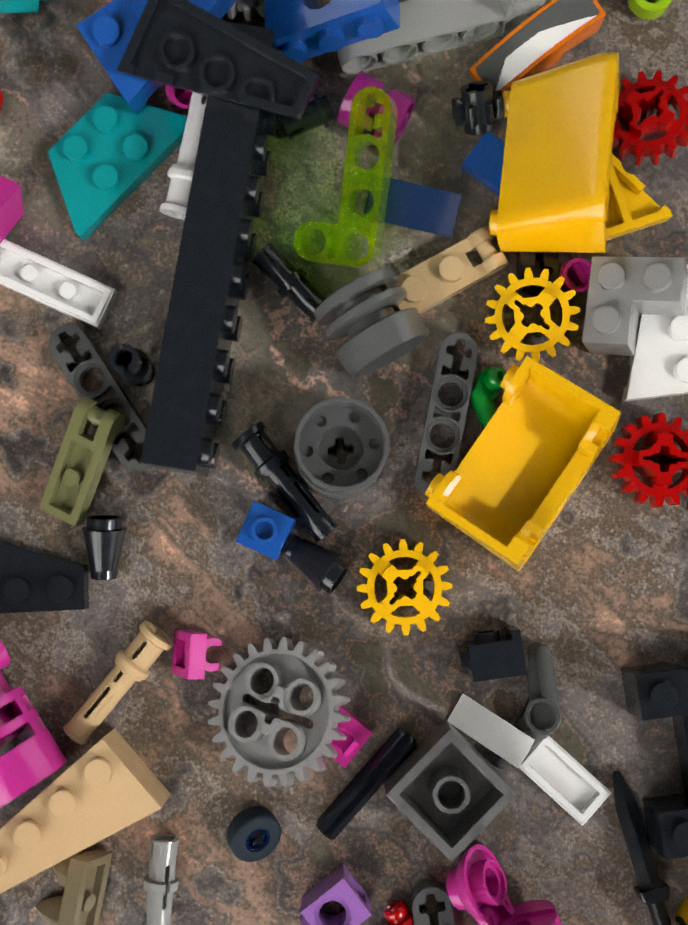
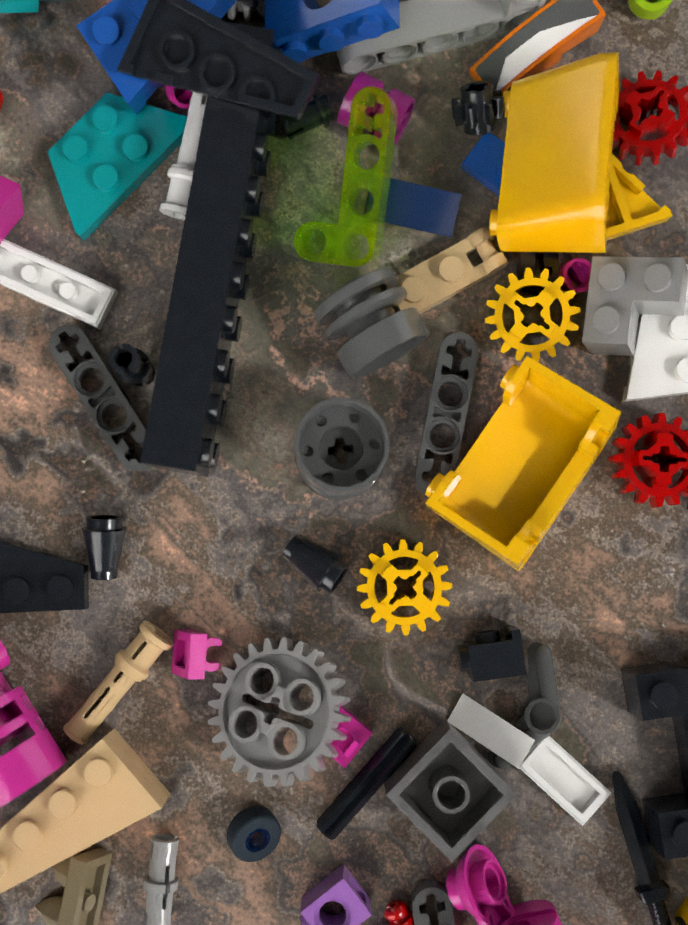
olive plate [39,396,125,527] -> none
black pin [232,421,338,543] -> none
blue brick [235,501,297,560] -> none
black pin [252,243,326,323] -> none
green arm [470,366,506,429] -> none

